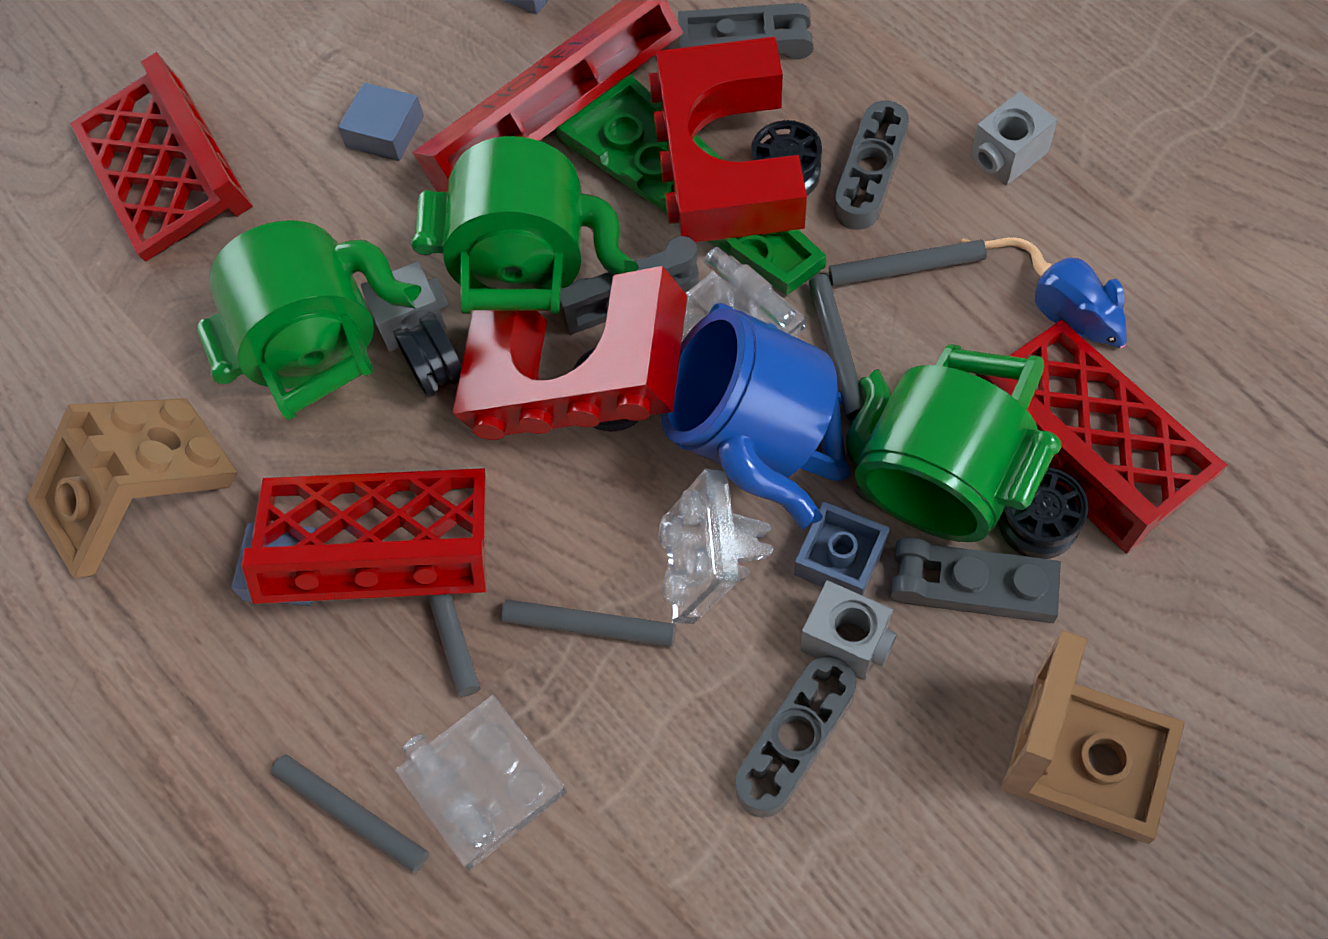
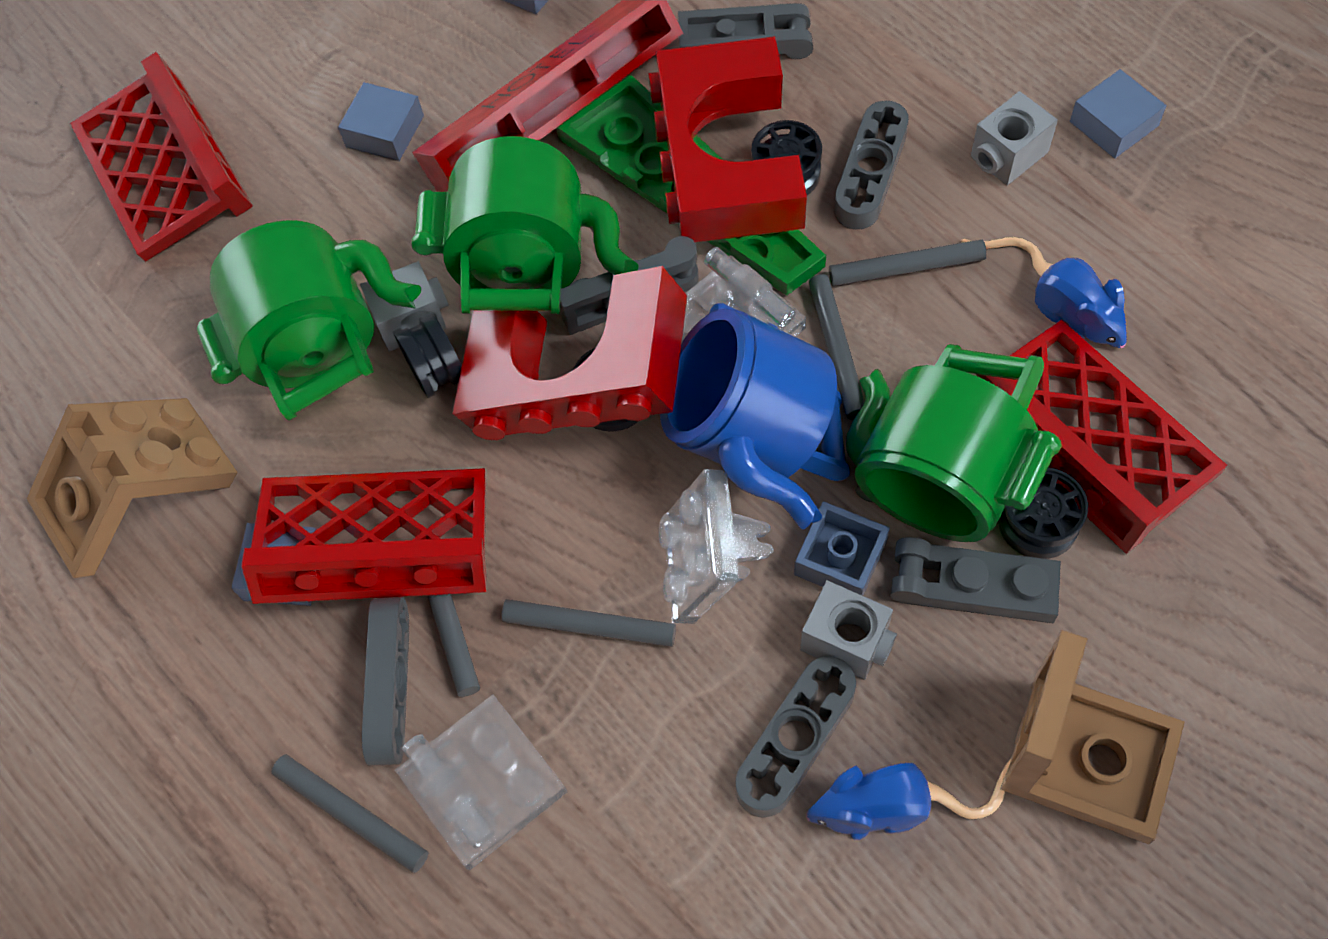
none -> dark grey beam [362,597,409,766]
none -> blue animal [806,758,1012,840]
none -> sand blue piece [1070,69,1167,158]

